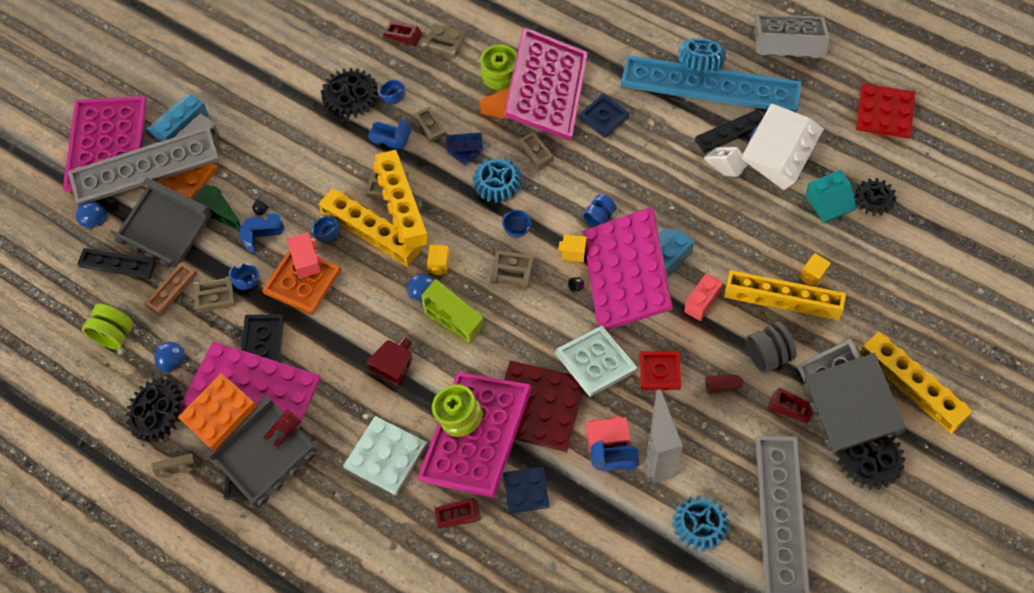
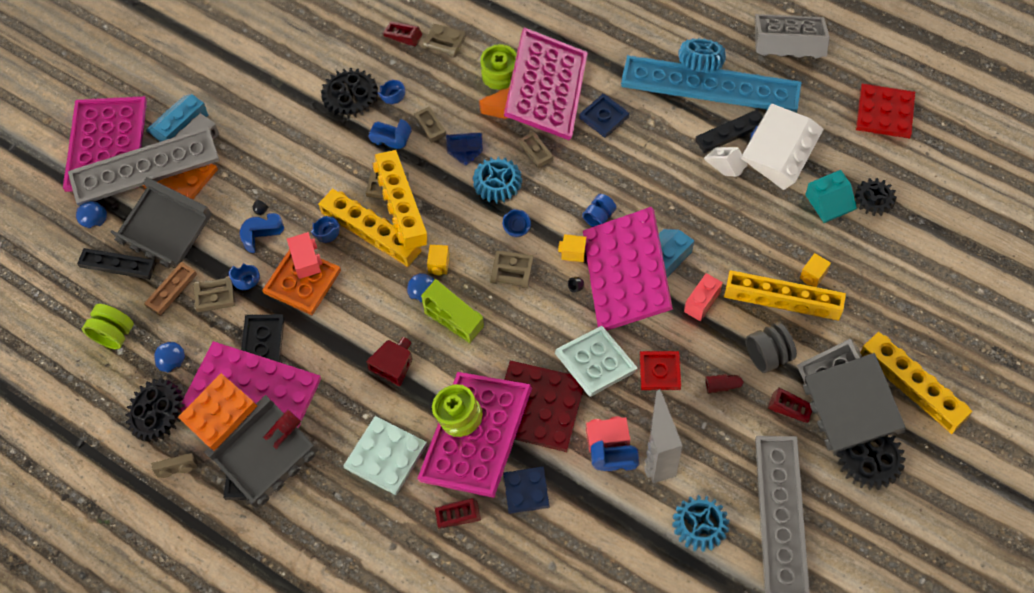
dark green slope [193,184,241,232] -> none

